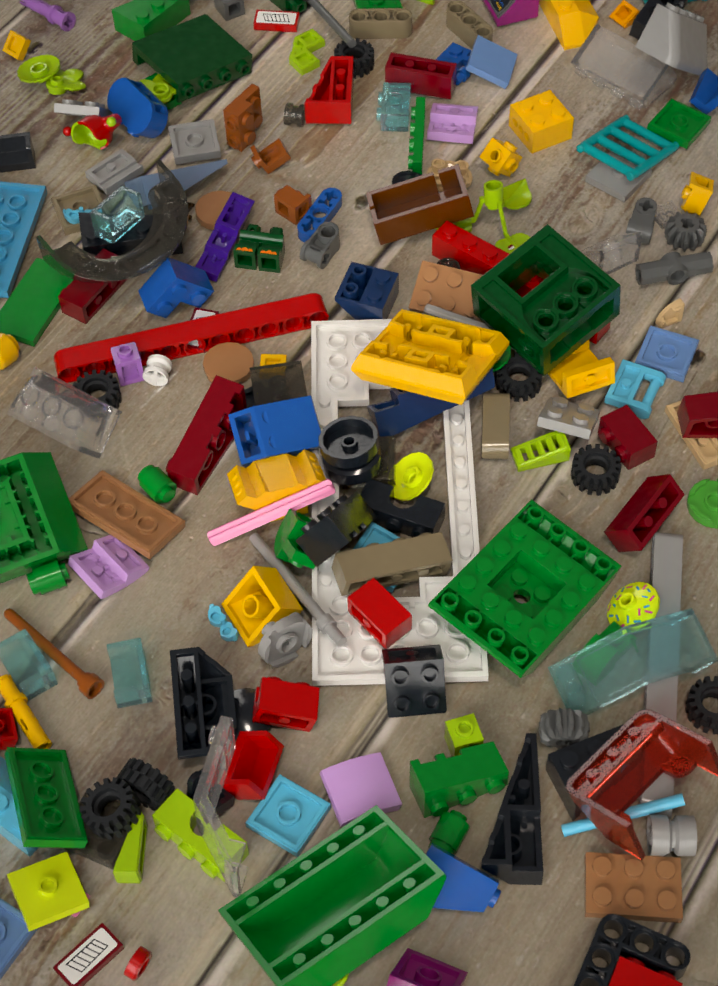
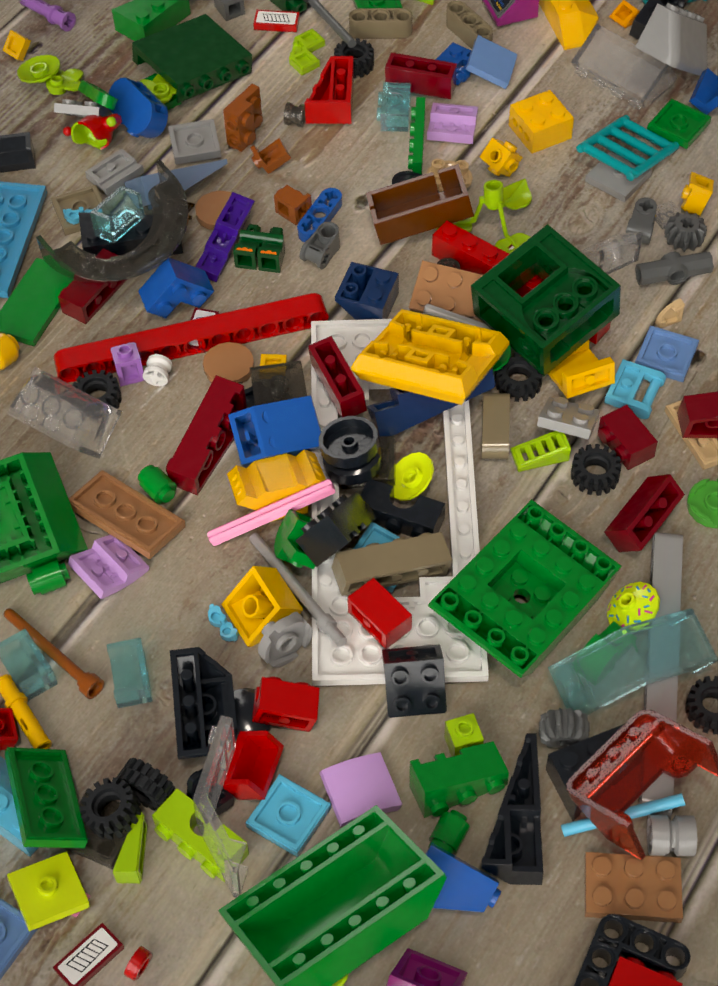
none -> green beam [78,79,118,110]
none -> dark red brick [308,336,367,417]

